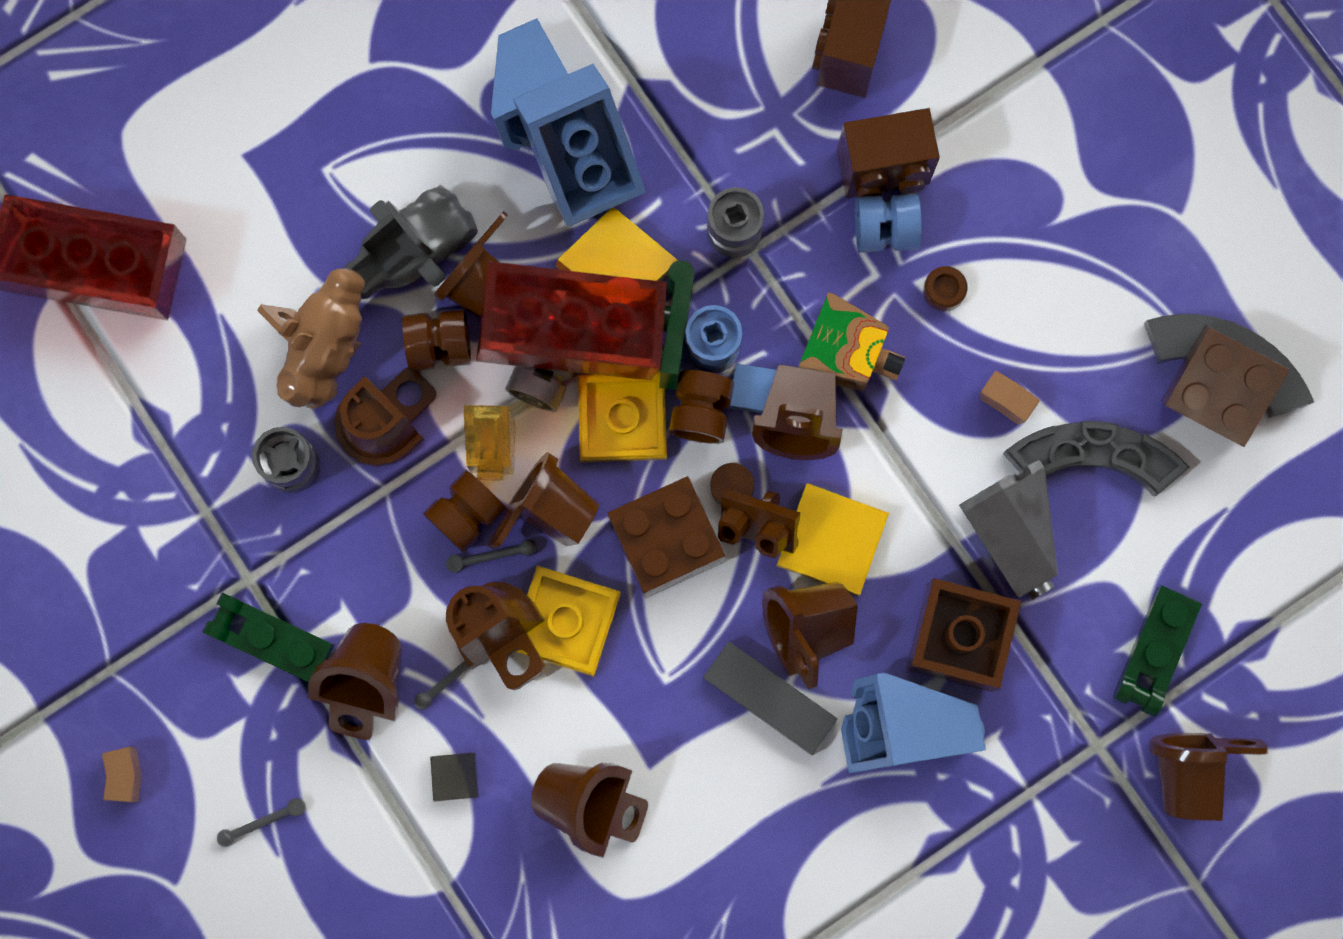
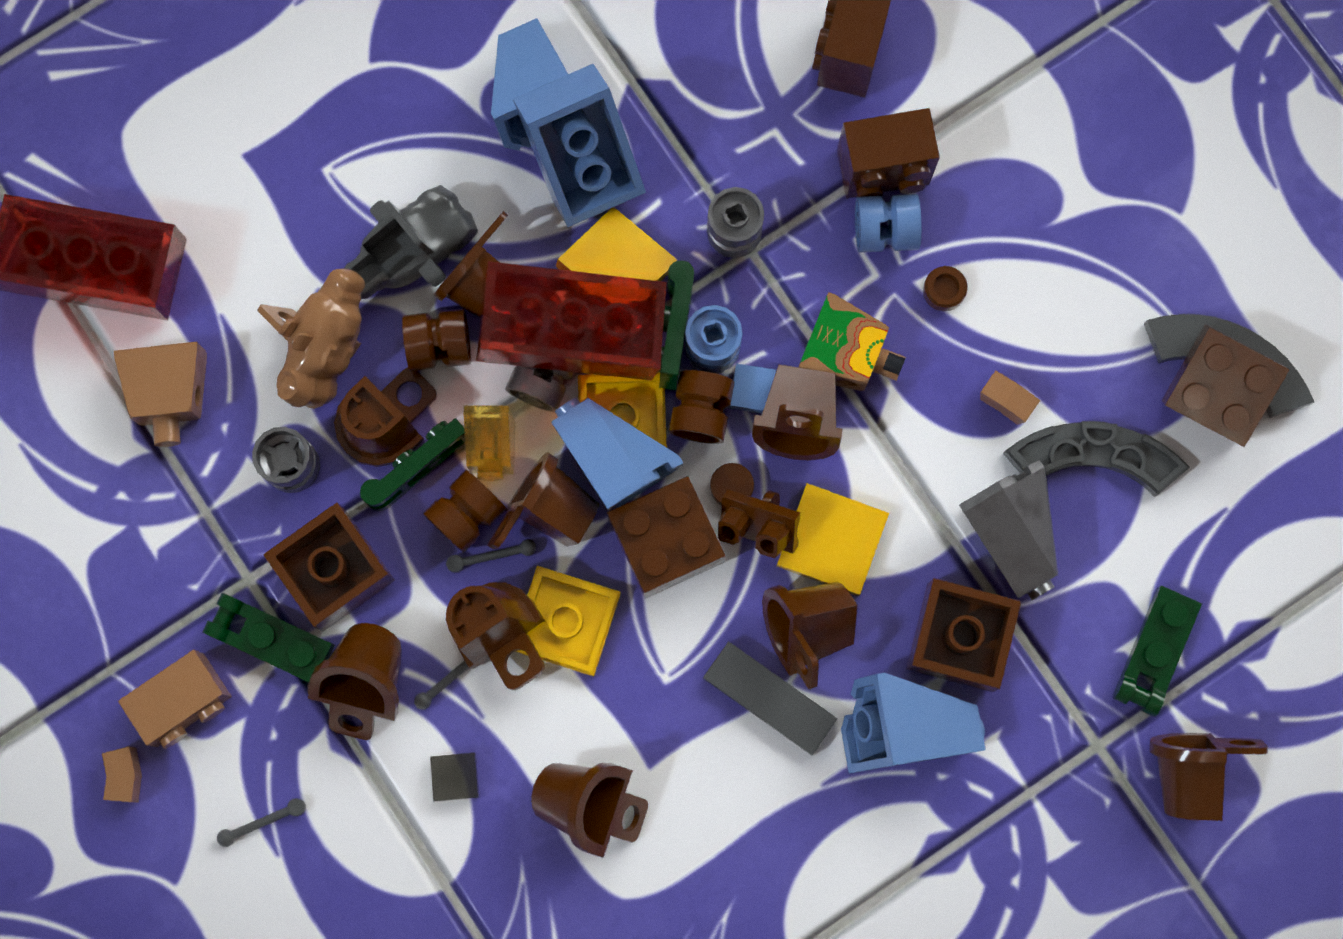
none -> medium nougat torso [114,341,207,447]
none -> medium nougat brick [118,650,232,749]
none -> reddish brown brick [263,502,395,632]
none -> dark green plate [360,418,471,511]
none -> medium blue slope [551,397,684,511]

